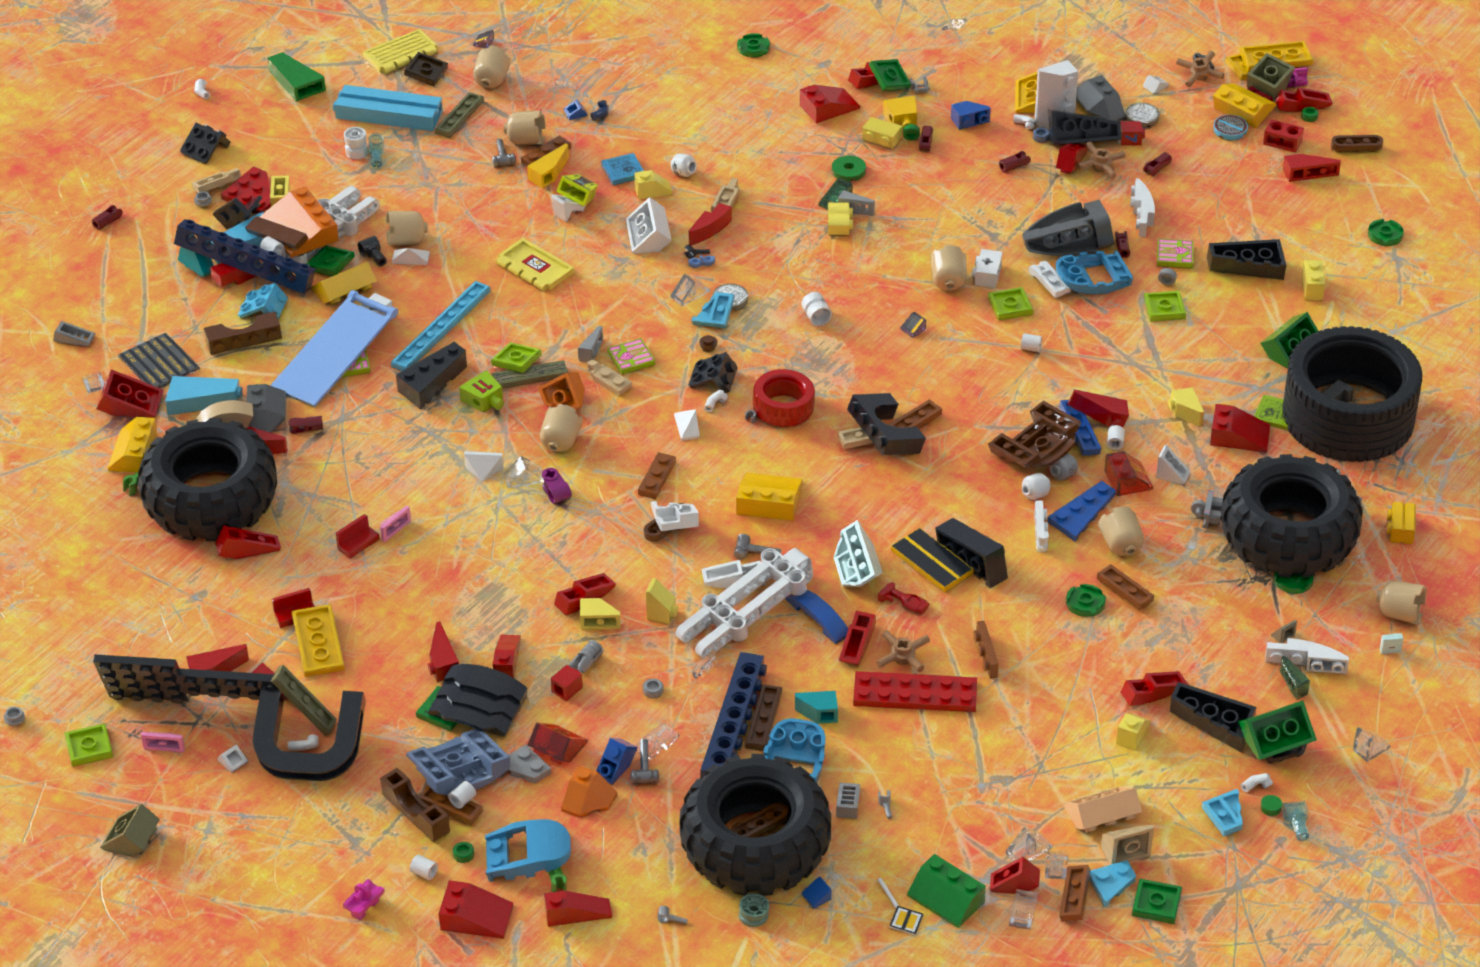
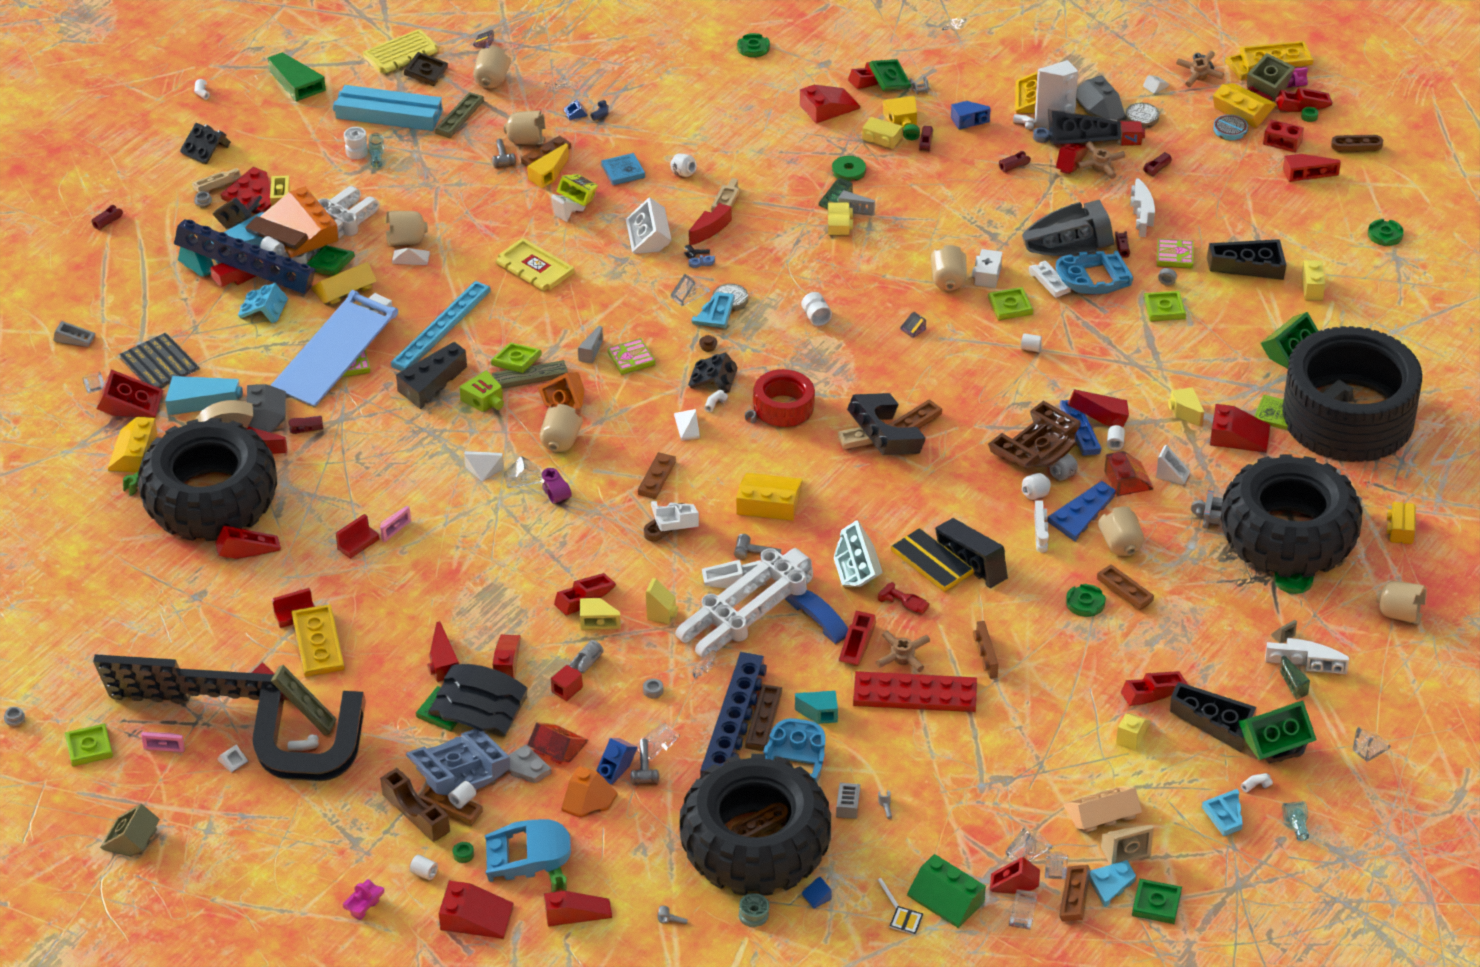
red slope [186,644,249,672] -> none
reddish brown arch [204,312,282,355] -> none
black pin [357,236,387,267] -> none
tan hinge [587,359,632,396] -> none
light yellow slope [634,170,673,200] -> none
green tile [1260,795,1282,816] -> none
light aqua tile [1380,633,1403,654] -> none

